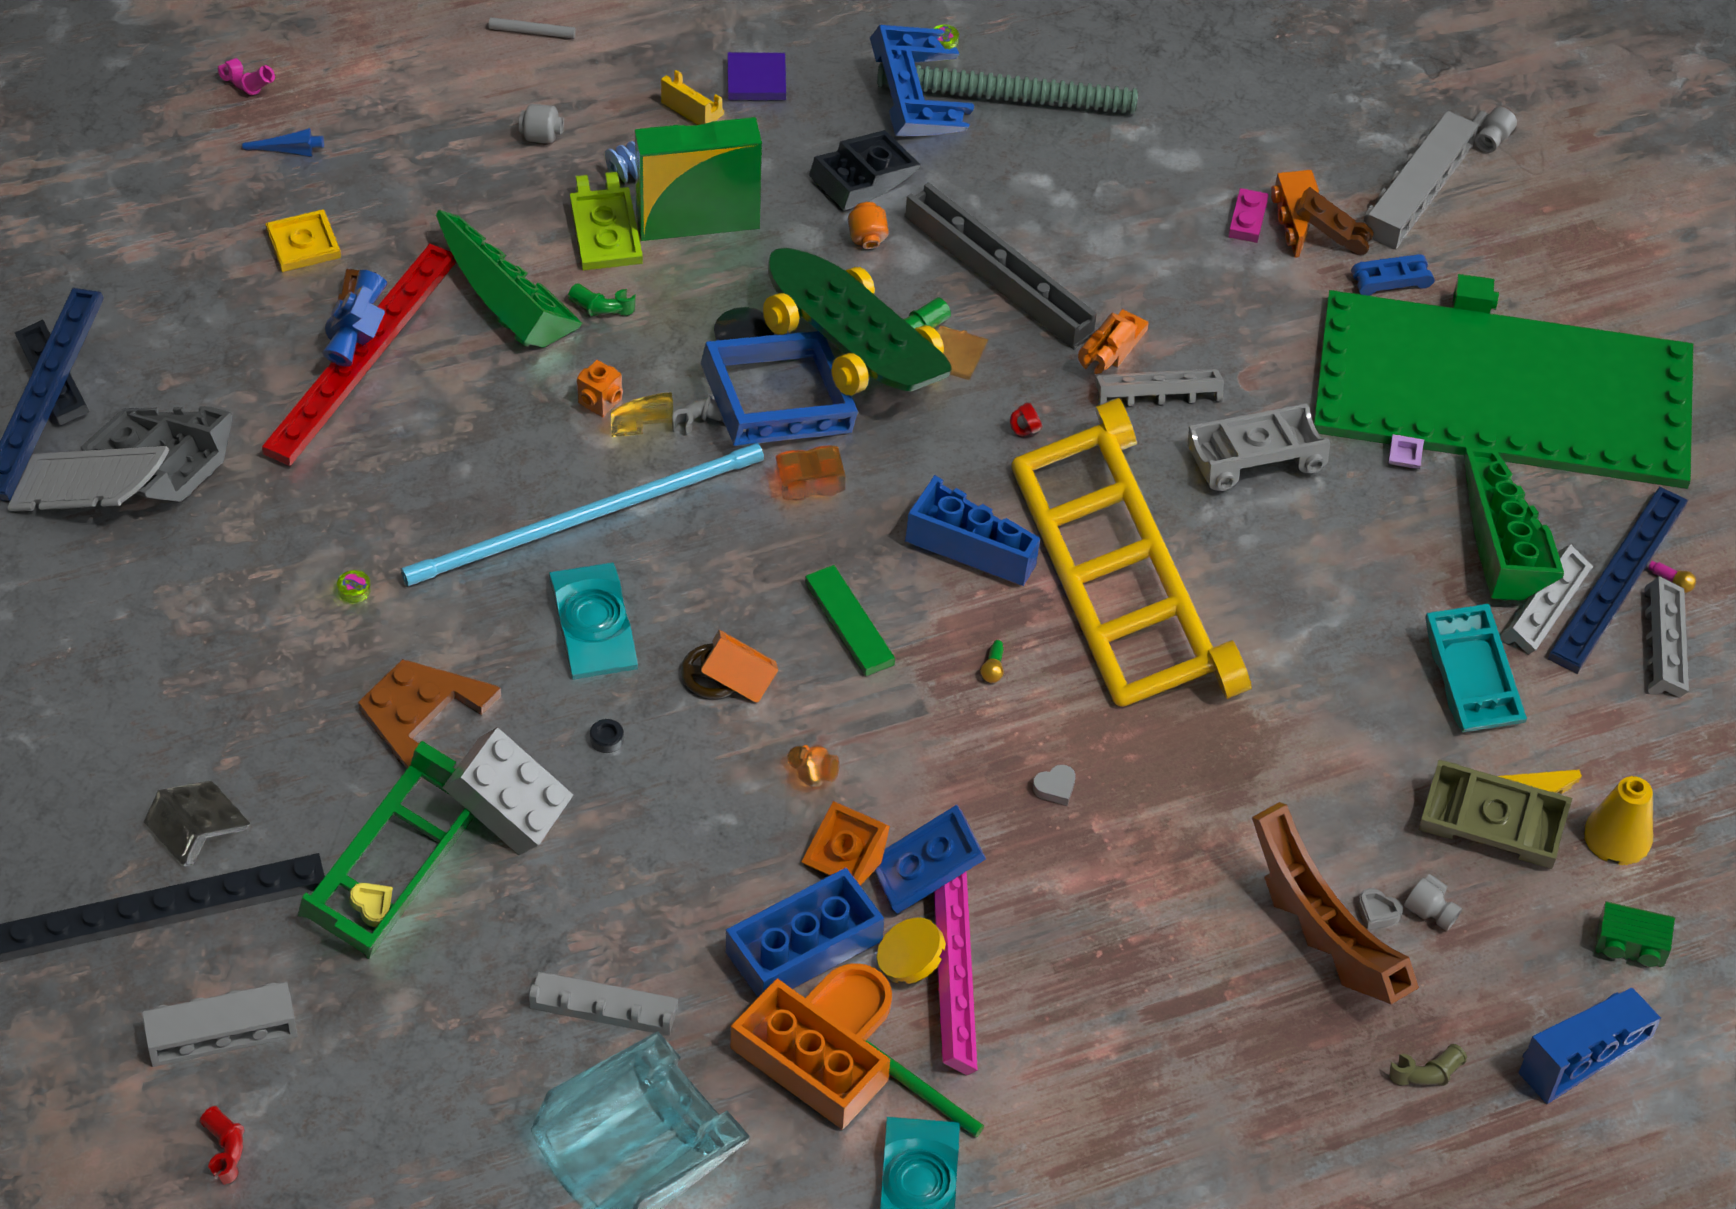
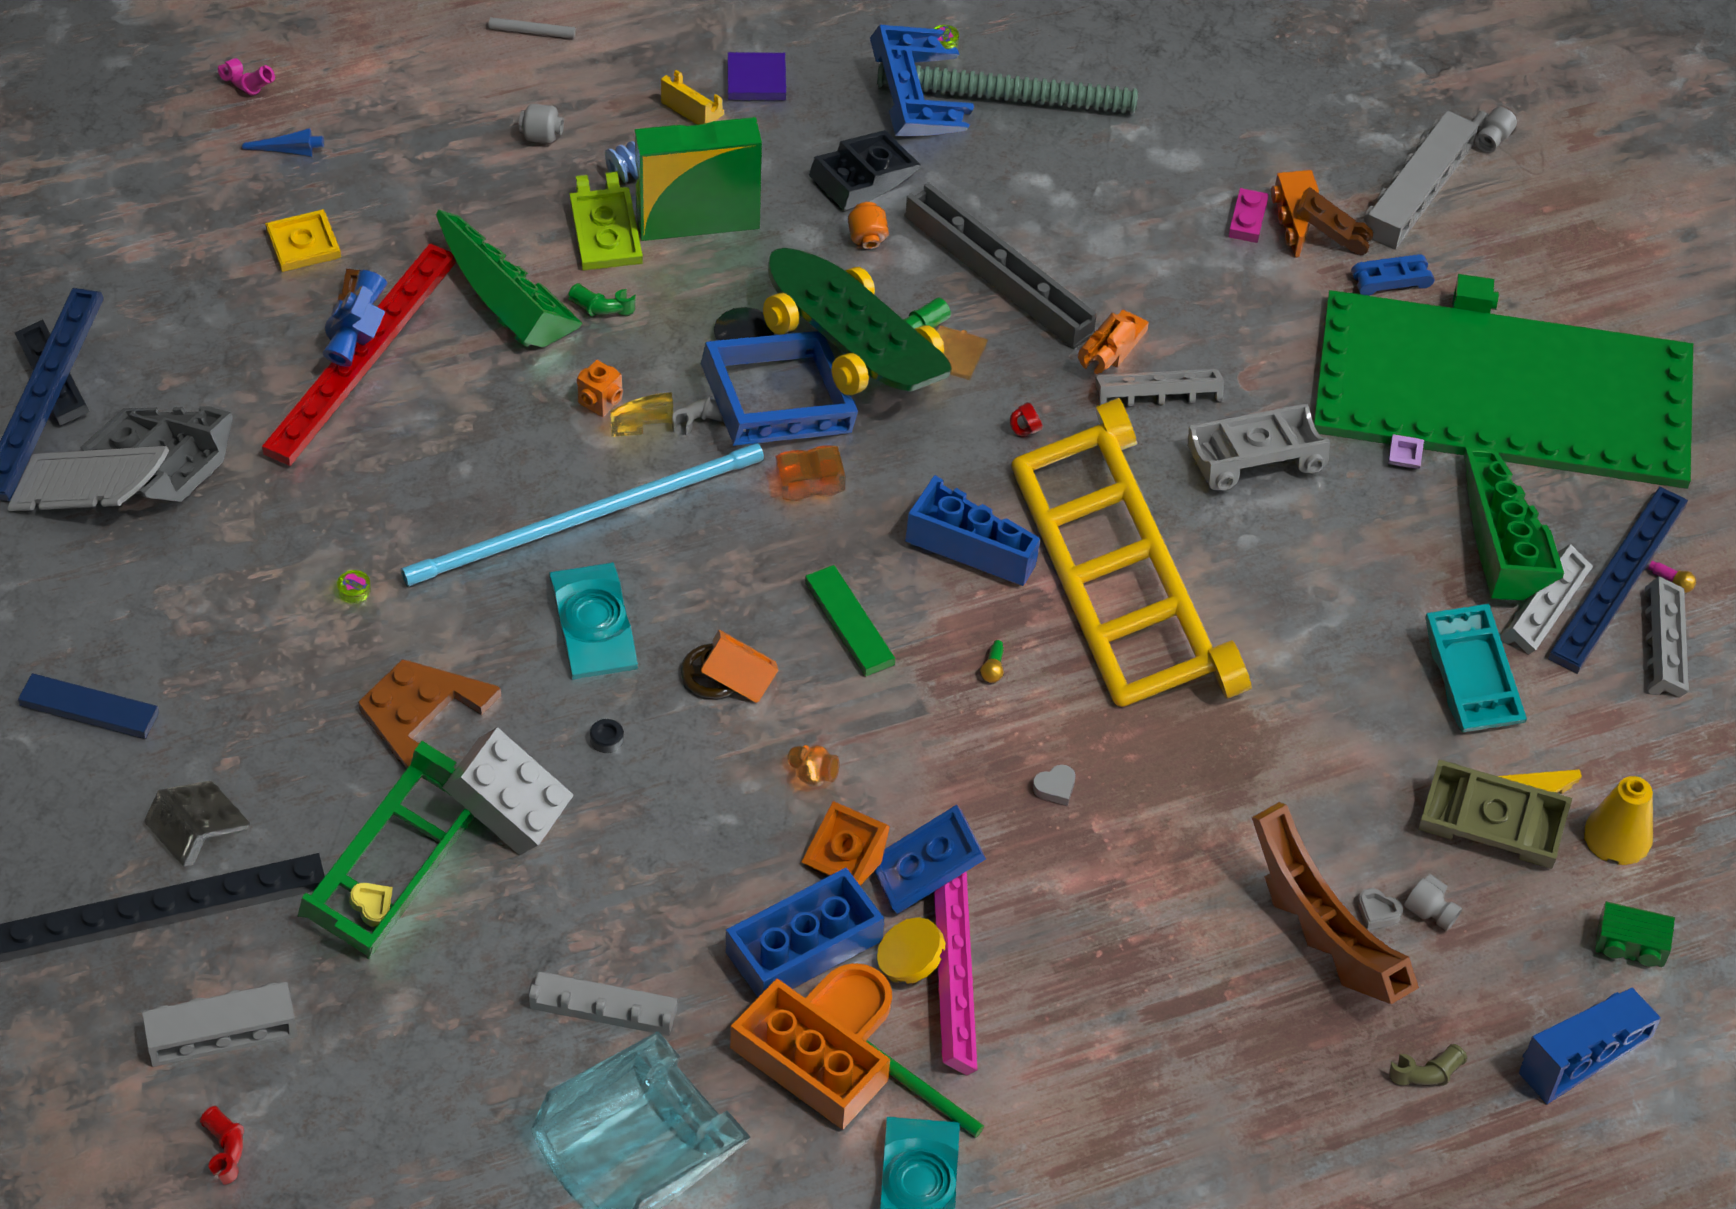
none -> dark blue tile [18,673,159,739]

